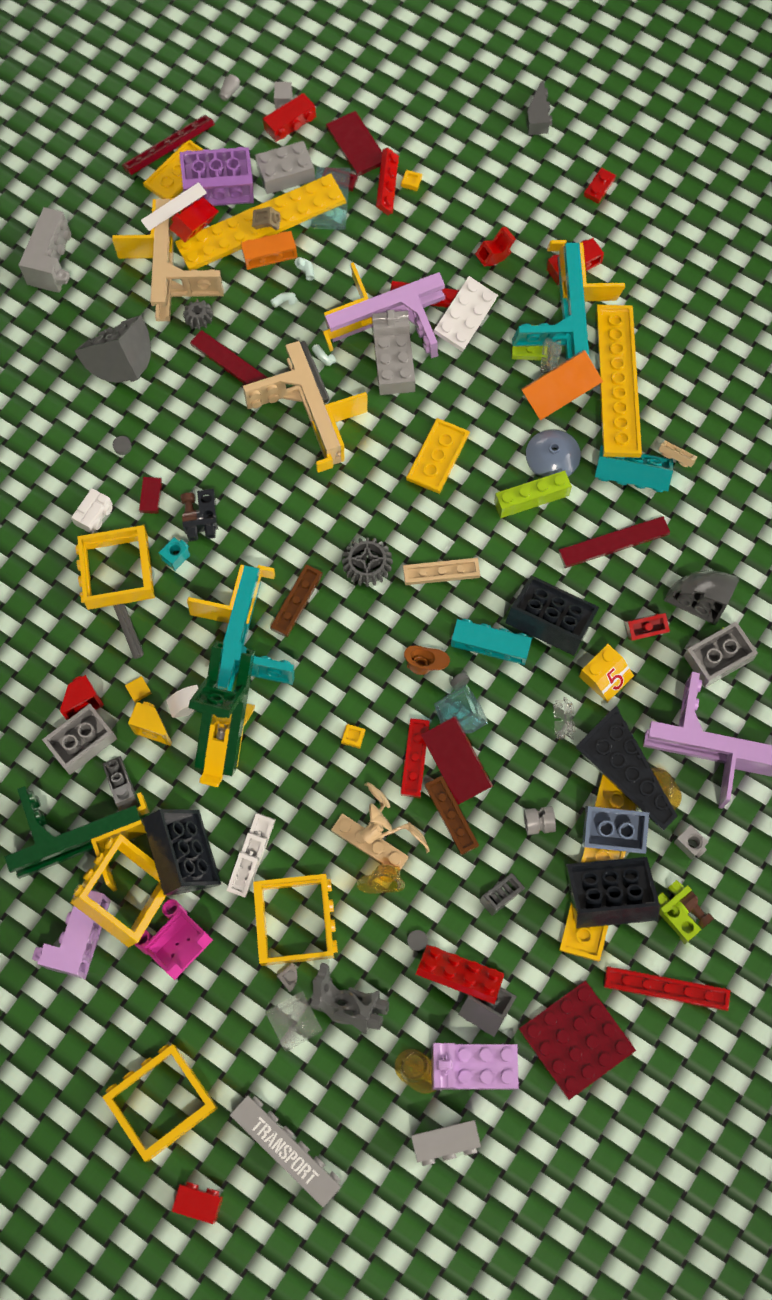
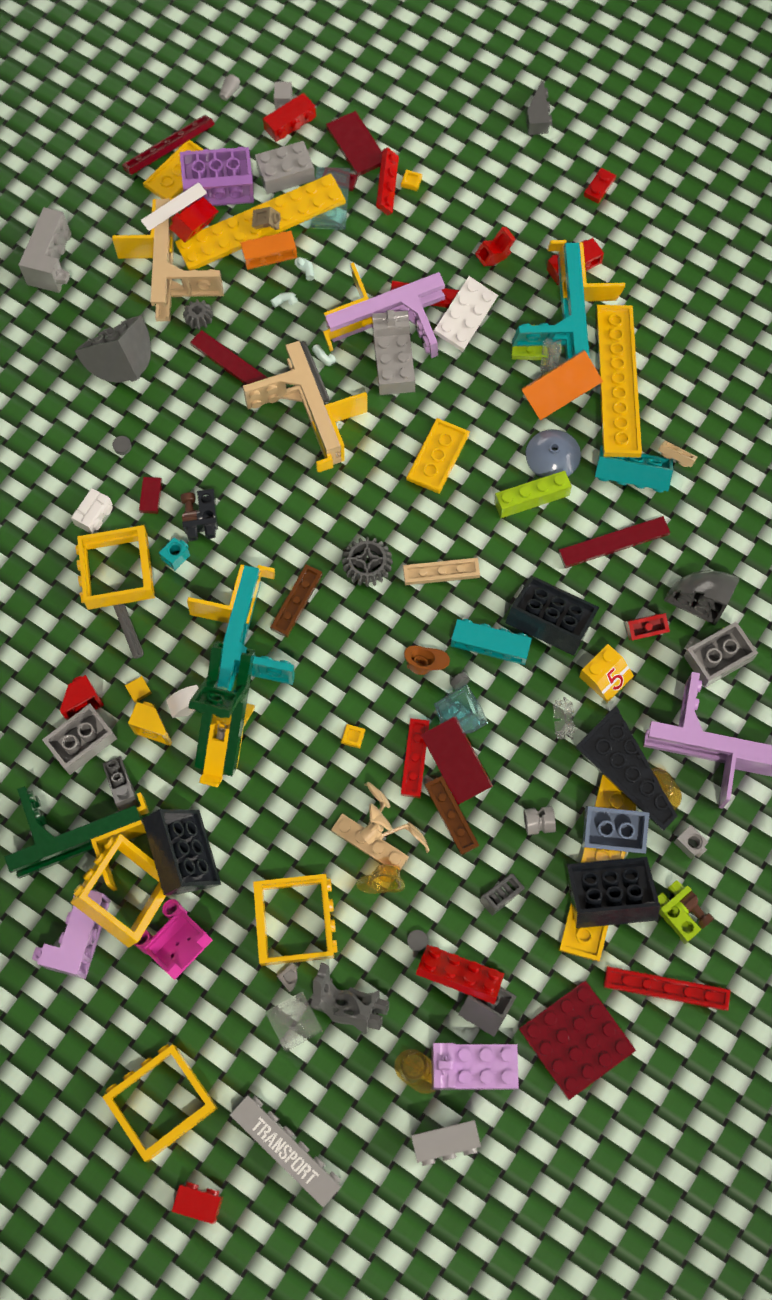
white slope [227,813,276,897] -> none

